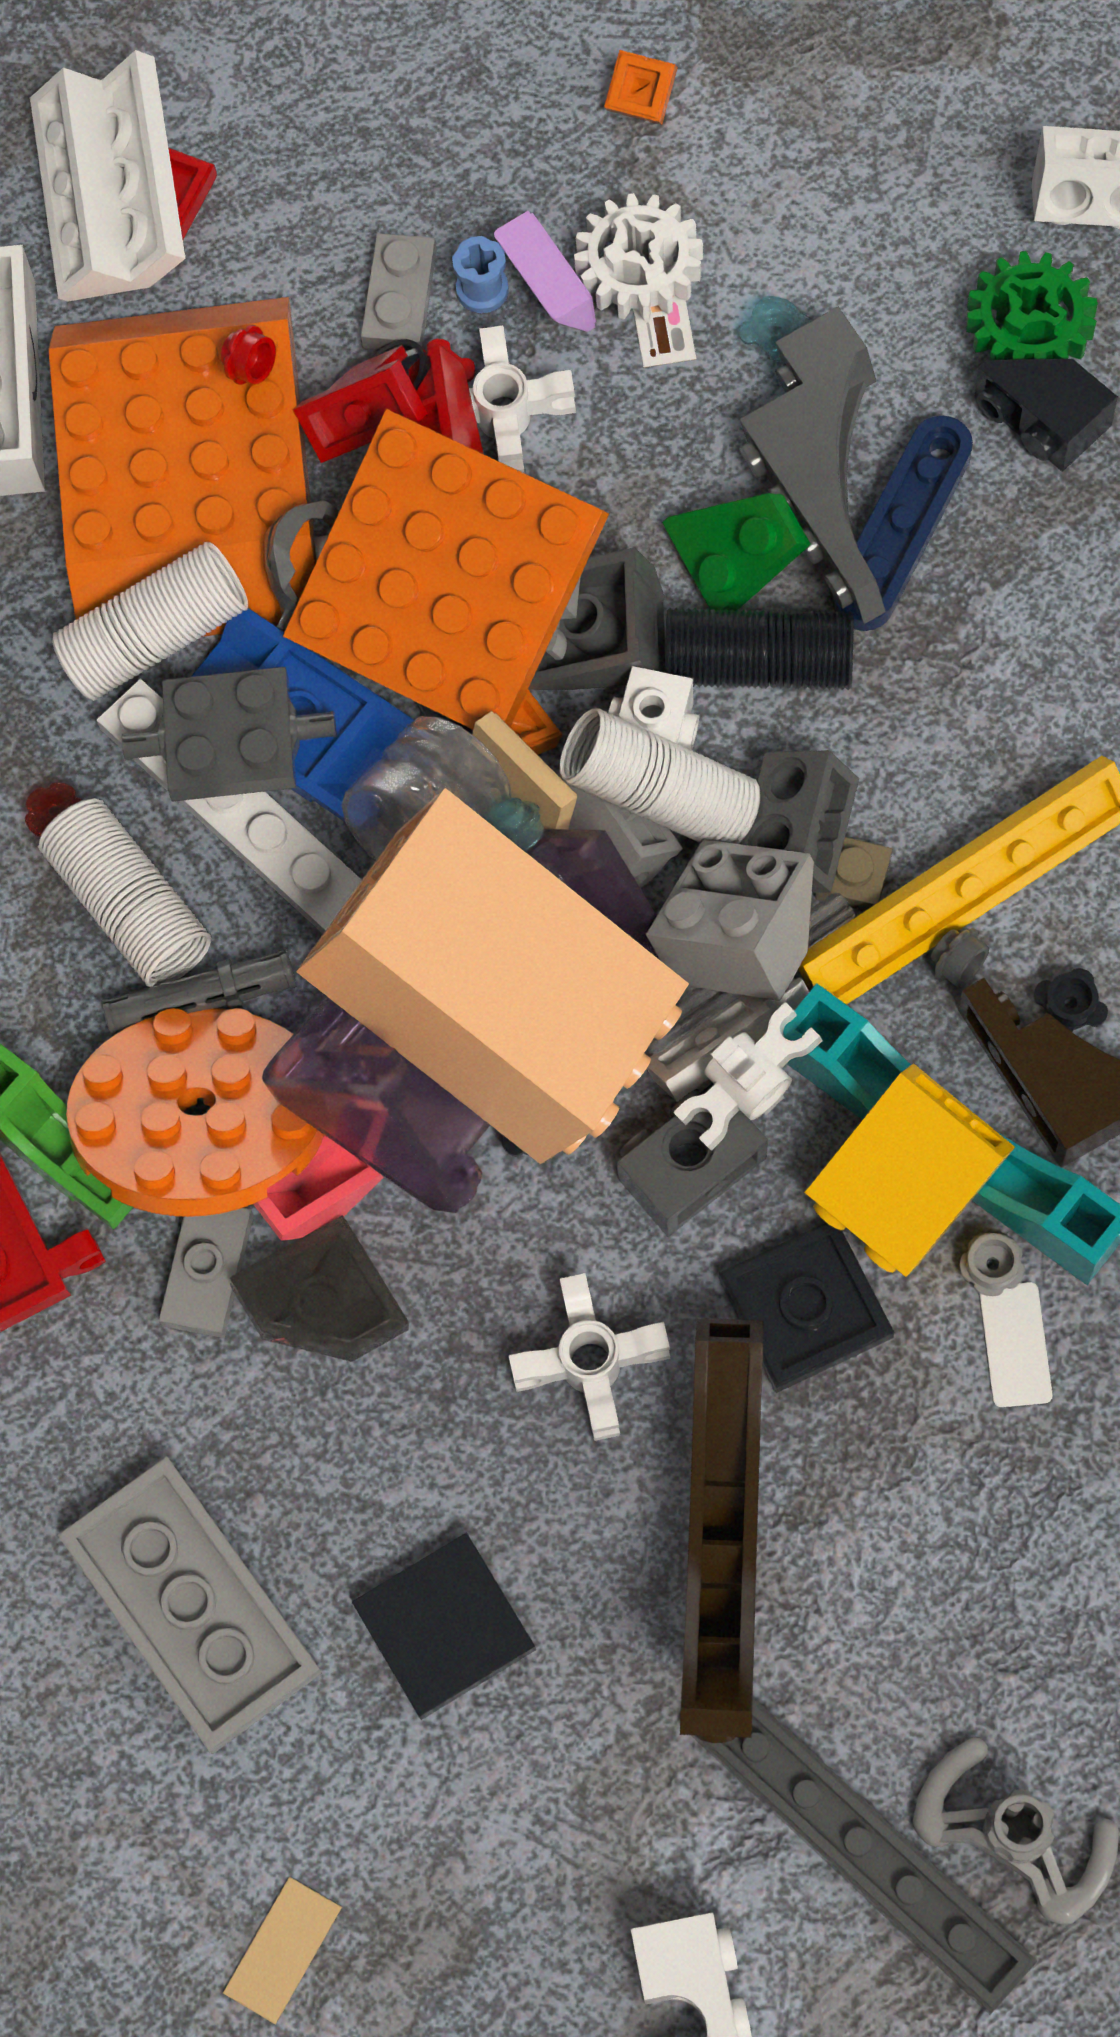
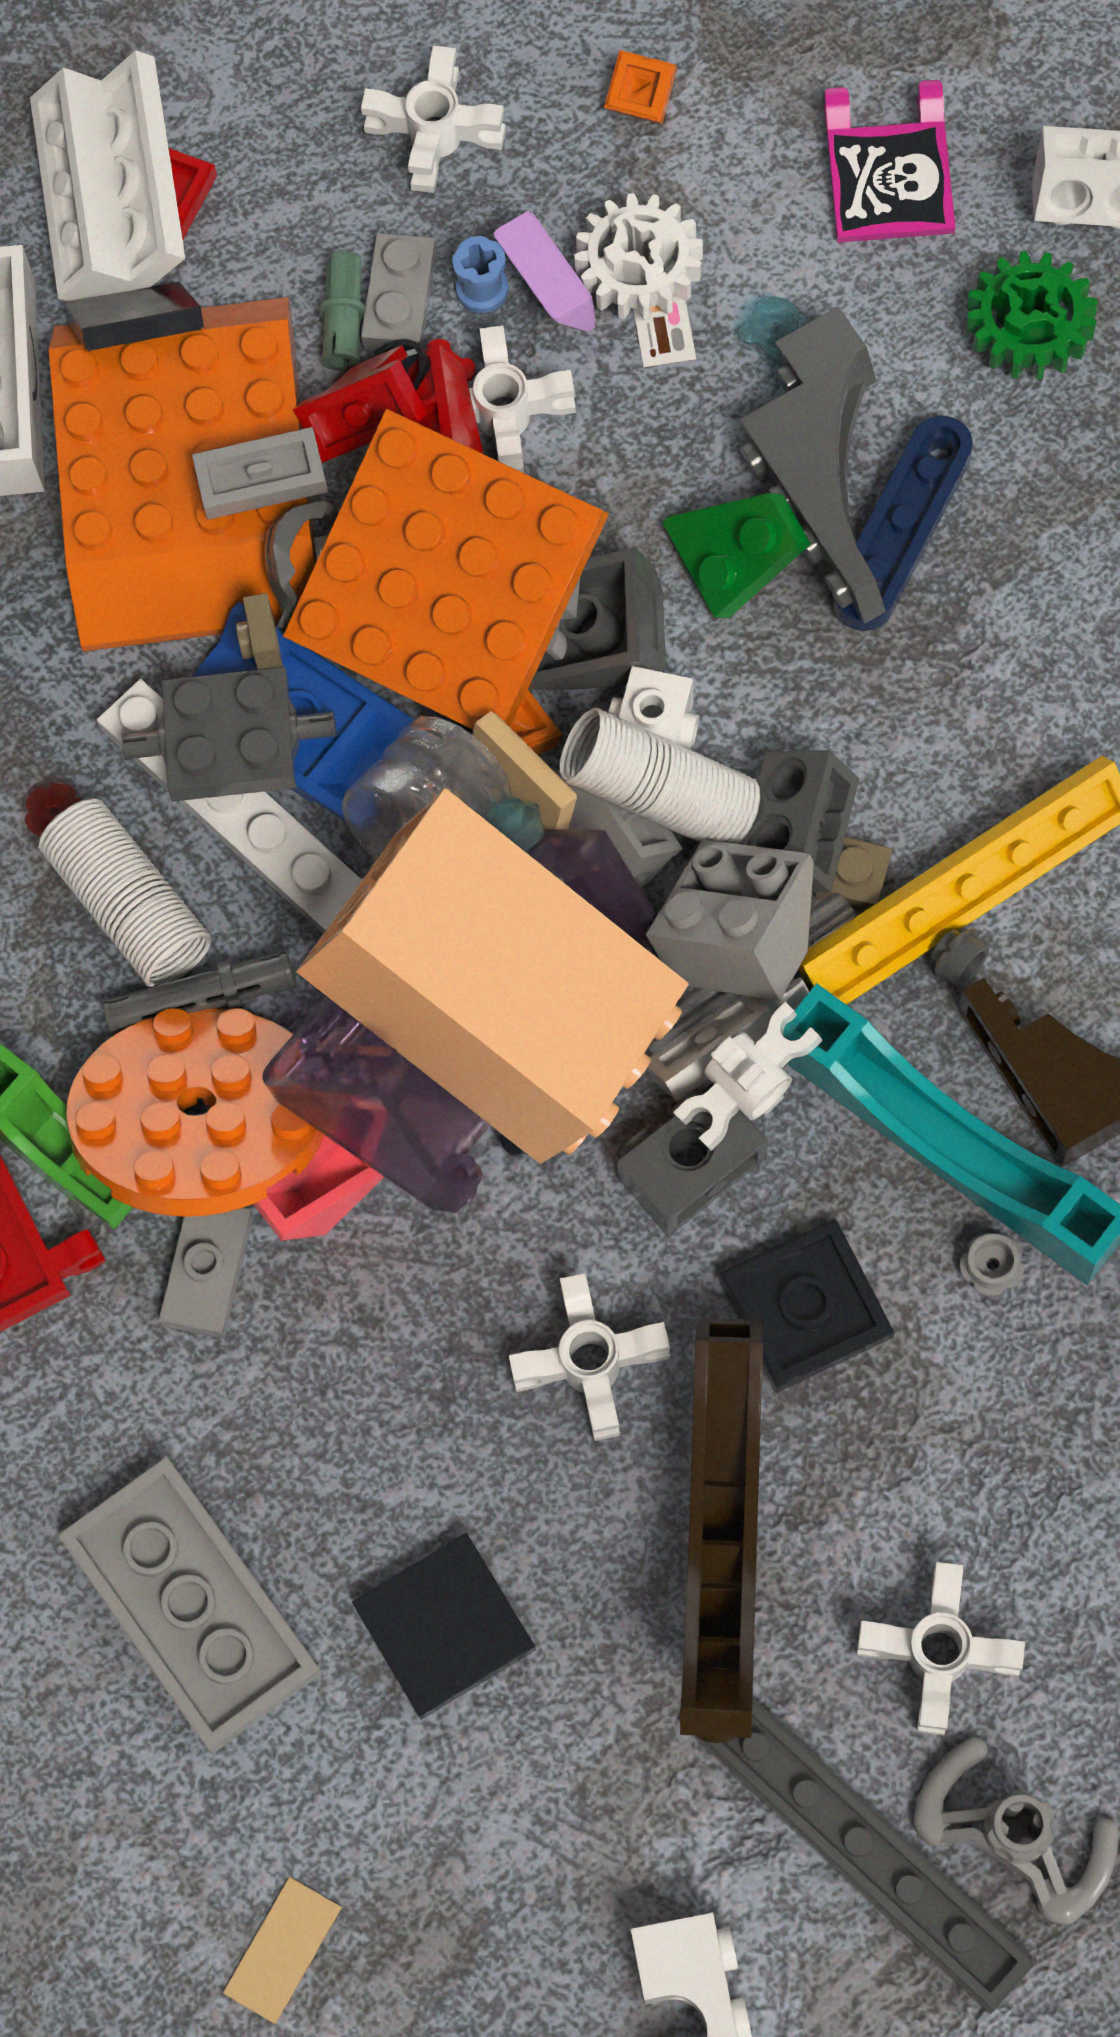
white piece [52,542,248,701] -> none
red plate [221,325,276,385] -> none
clear smoke plate [229,1215,409,1362] -> none
black piece [665,608,854,690] -> none
yellow brick [804,1063,1015,1277] -> none
black slope [974,359,1118,472] -> none
white sticker [980,1282,1053,1407] -> none
black plate [1034,968,1108,1032] -> none
none -> black tile [64,281,204,351]
none -> light grey plate [192,427,328,520]
none -> dark tan plate [236,593,284,670]
none -> sand green axle [319,250,366,371]
none -> white pin [361,46,506,193]
none -> flag [824,80,956,243]
none -> white pin [857,1562,1025,1736]

